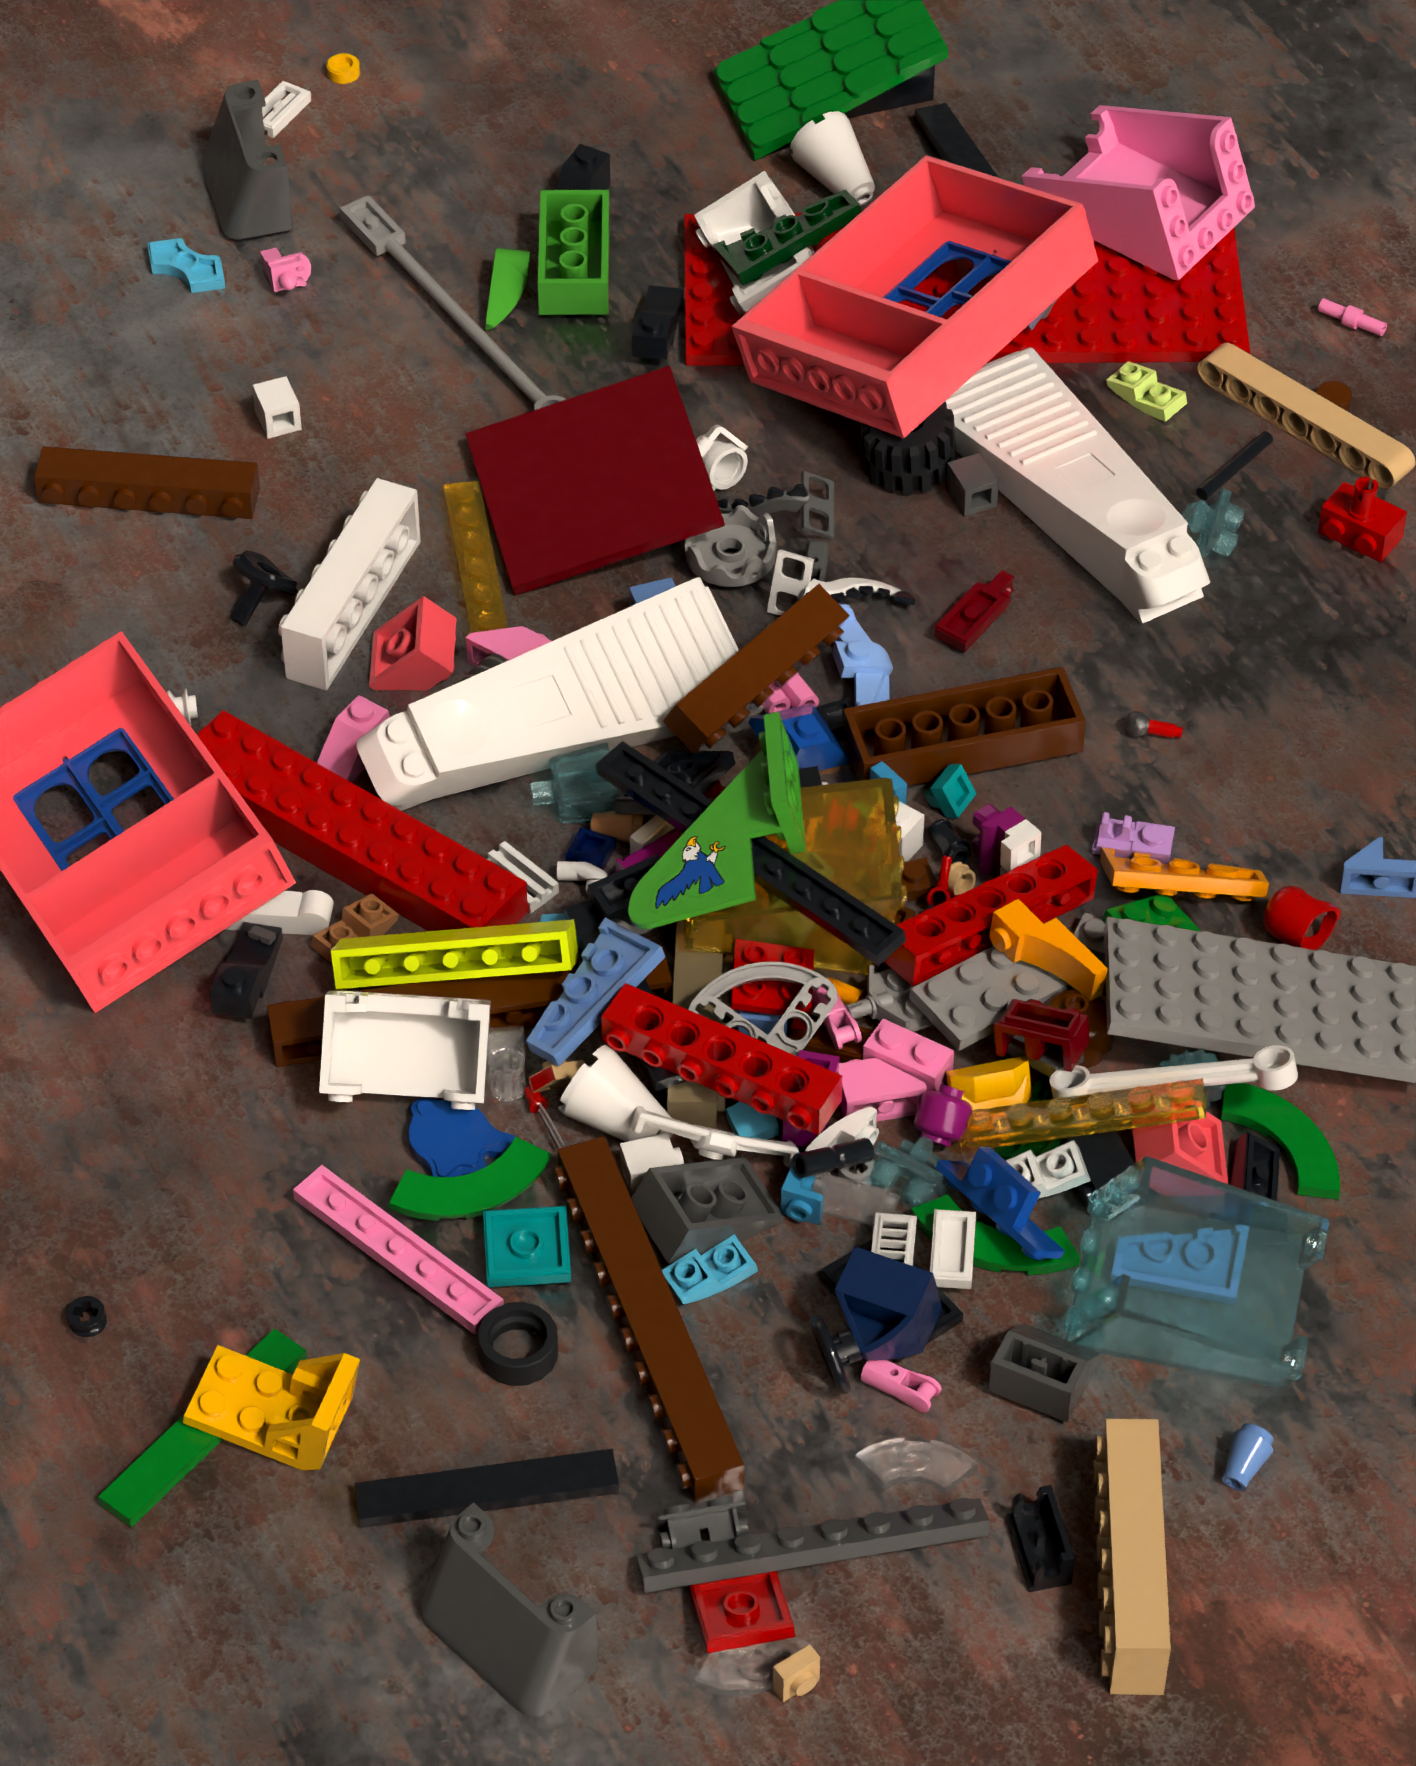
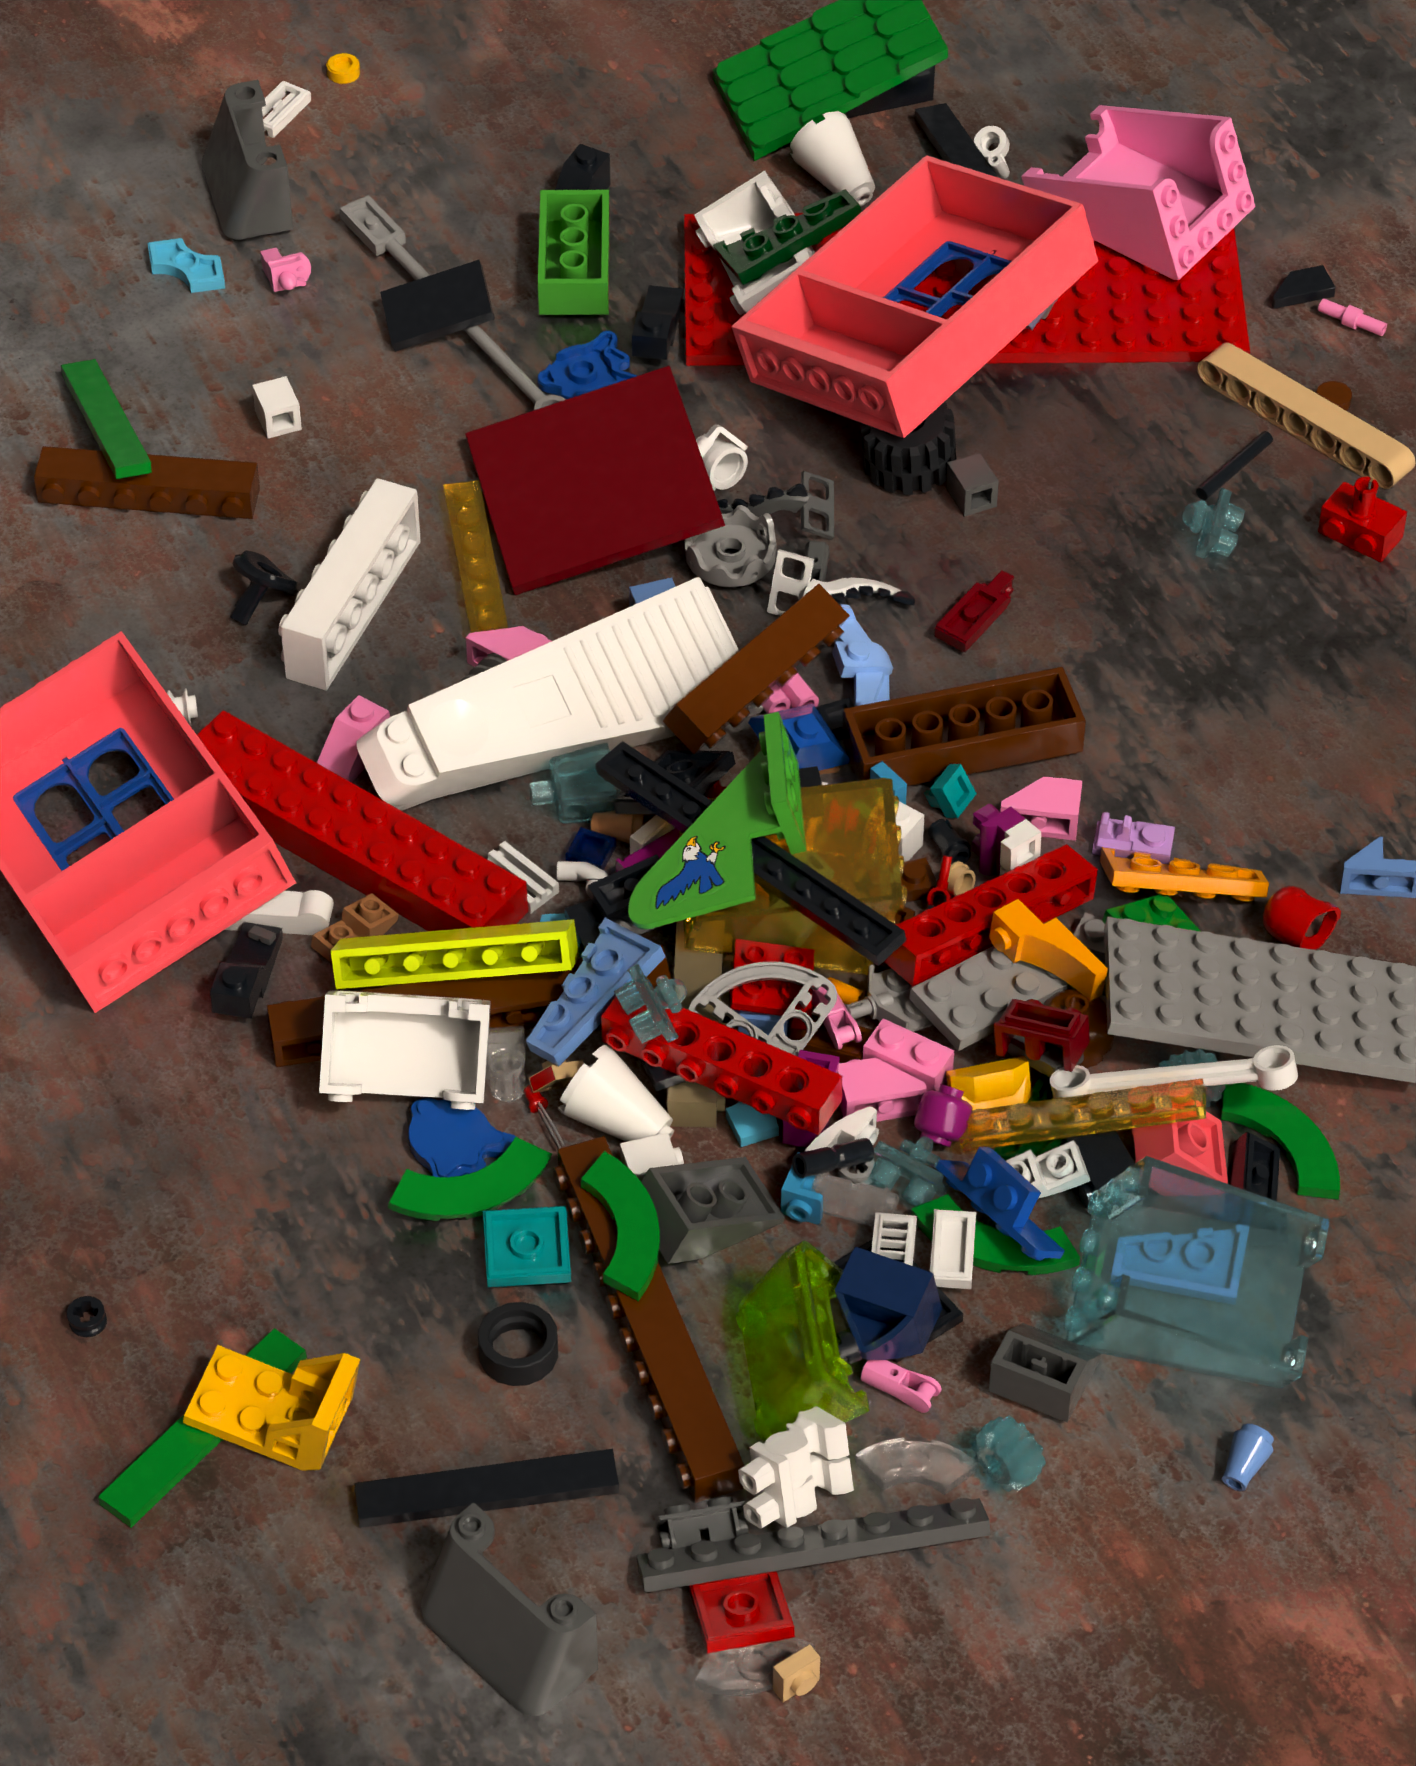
bright pink plate [293,1165,504,1335] -> none
coral slope [369,596,457,691] -> none
bright green piece [485,247,531,330] -> none
white plate [631,1106,799,1167] -> none
medium azure slope [662,1234,758,1305] -> none
white brick [945,347,1211,624] -> none
black hinge [1006,1485,1075,1592] -> none
tan brick [1093,1418,1171,1695] -> none
yellowish green slope [1106,361,1187,422] -> none
piece [1124,711,1183,739] -> none
none -> green tile [61,359,152,479]
none -> black tile [380,260,495,352]
none -> blue tile [537,330,637,399]
none -> green tile [581,1151,660,1301]
none -> clear light blue hips [614,964,687,1043]
none -> clear neon green windscreen [736,1241,870,1441]
none -> white hips [738,1406,854,1529]
none -> clear light blue gear [972,1416,1046,1492]
none -> white plate [974,126,1010,179]
none -> bright pink slope [1000,777,1082,841]
none -> black tile [1272,265,1336,309]

